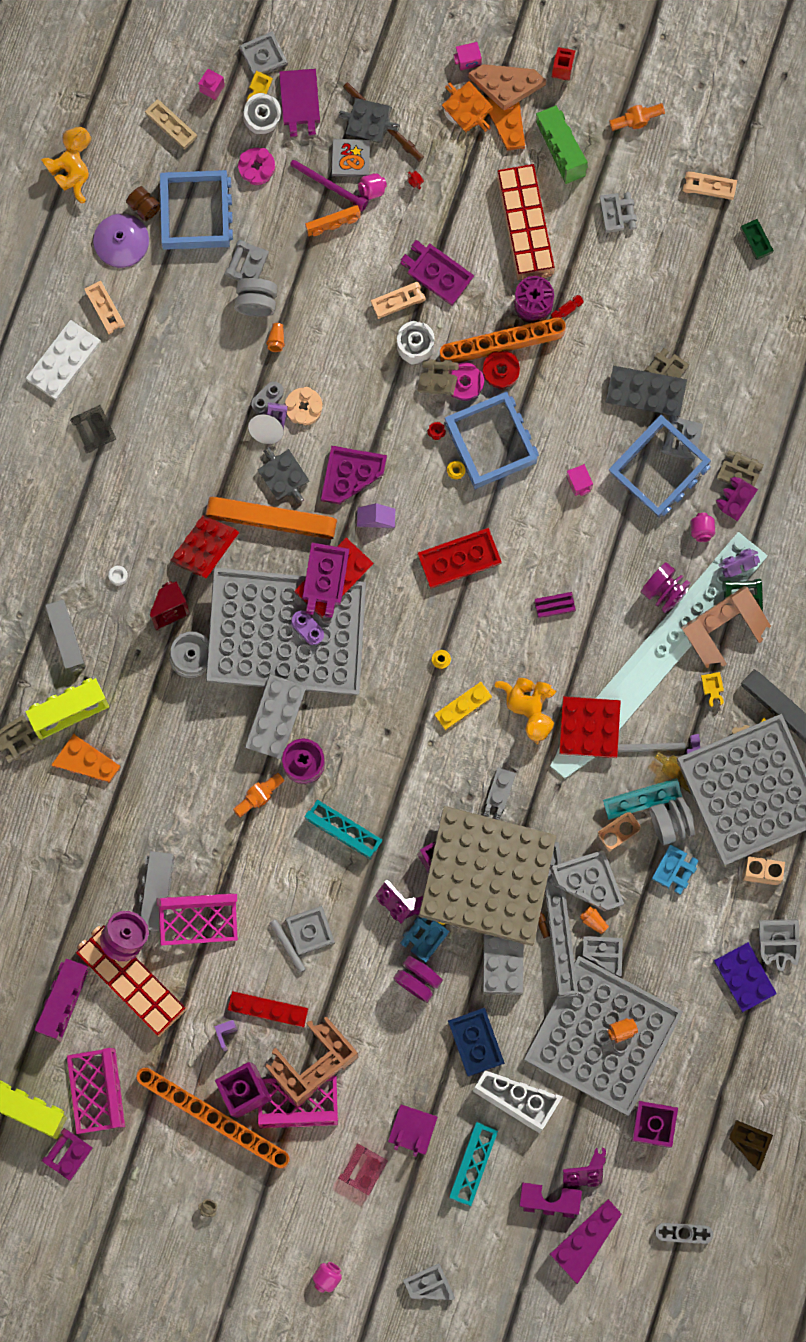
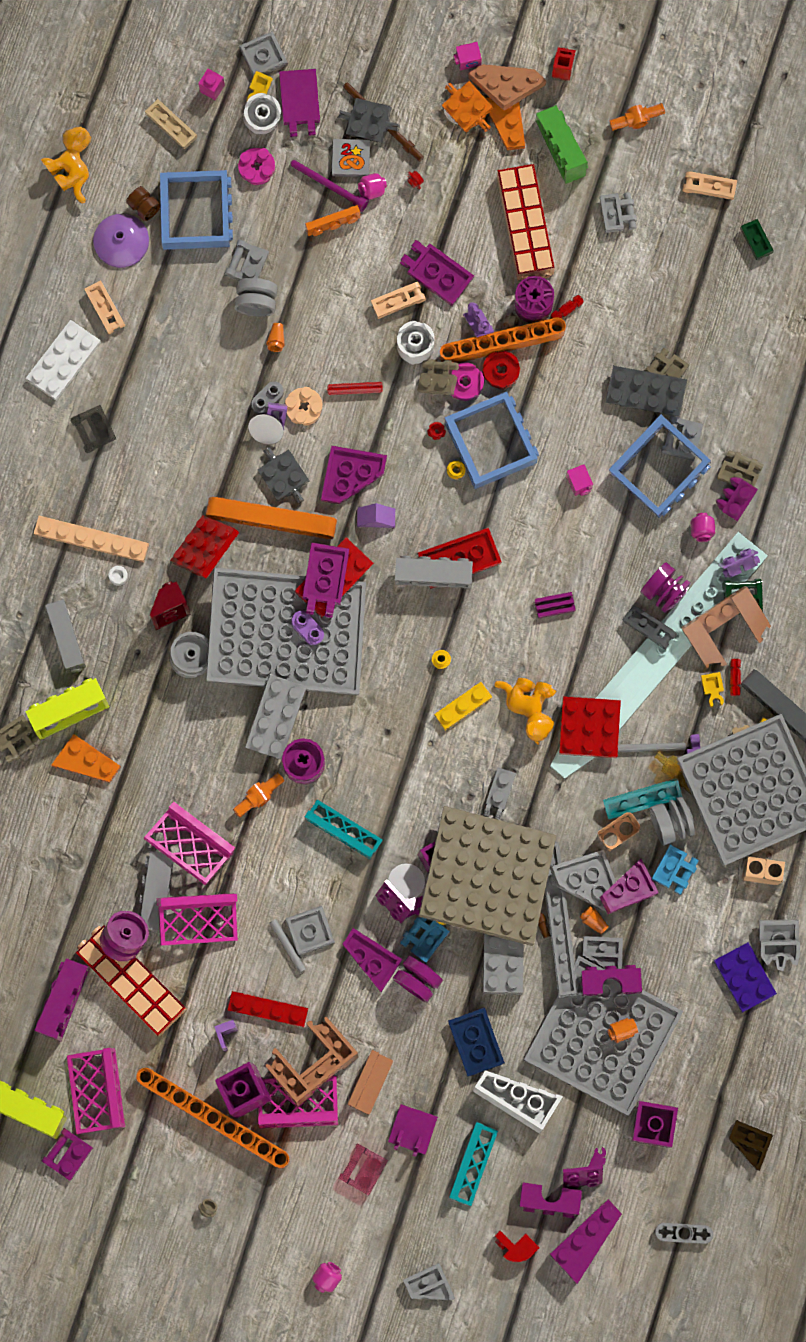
none -> light nougat plate [34,516,149,563]
none -> dark pink fence [144,802,235,886]
none -> red axle [327,382,383,395]
none -> magenta wing [343,928,402,993]
none -> nougat panel [348,1050,393,1114]
none -> white sticker [388,864,425,899]
none -> light grey brick [395,555,473,588]
none -> medium lavender hinge [463,302,494,337]
none -> red brick [494,1230,540,1262]
none -> magenta arch [581,965,642,996]
none -> magenta wing [599,859,659,915]
none -> dark grey plate [622,605,677,649]
none -> red axle [730,659,741,696]

